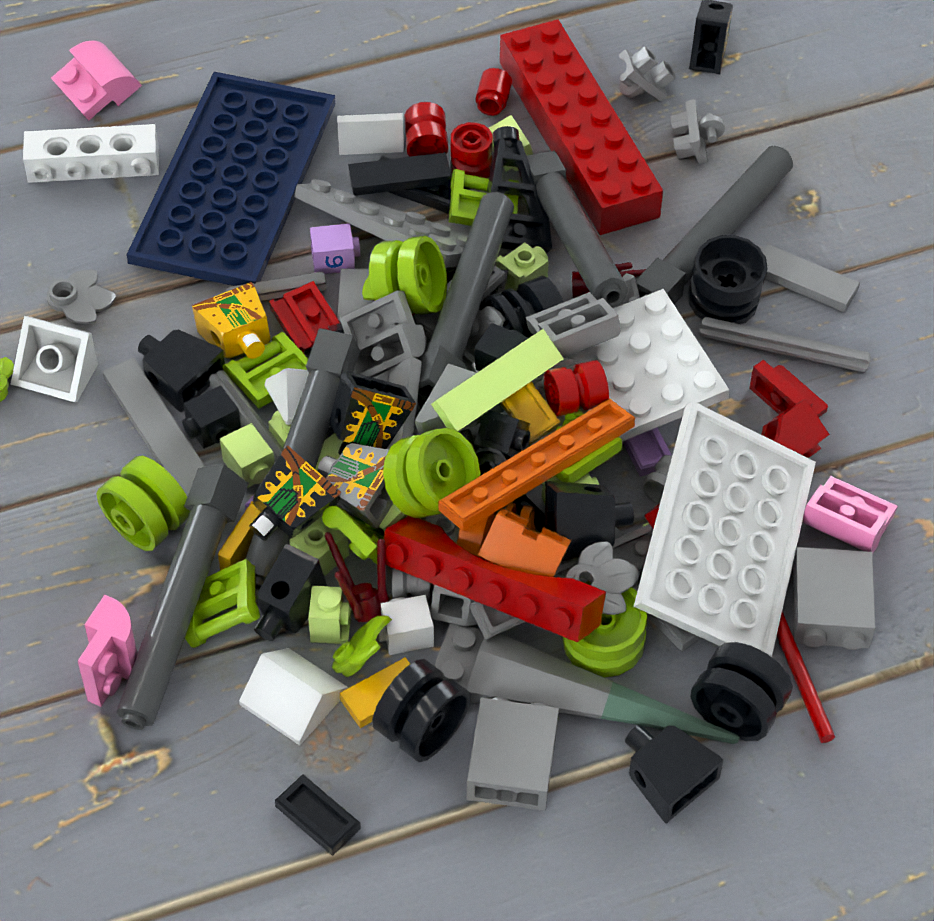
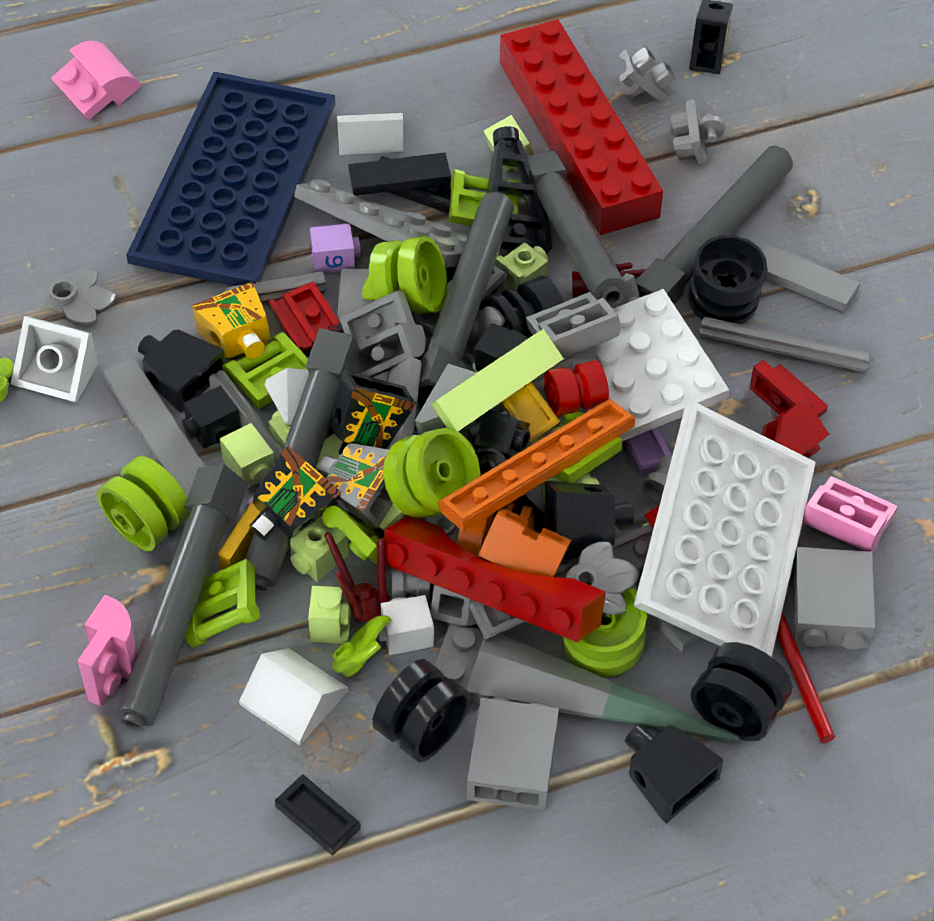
white brick [23,124,159,183] -> none
black torso [254,543,327,641] -> none
yellow tile [339,657,410,728] -> none
red wheel [404,102,448,157] -> none
red wheel [450,122,493,178] -> none
red brick [475,68,512,116] -> none

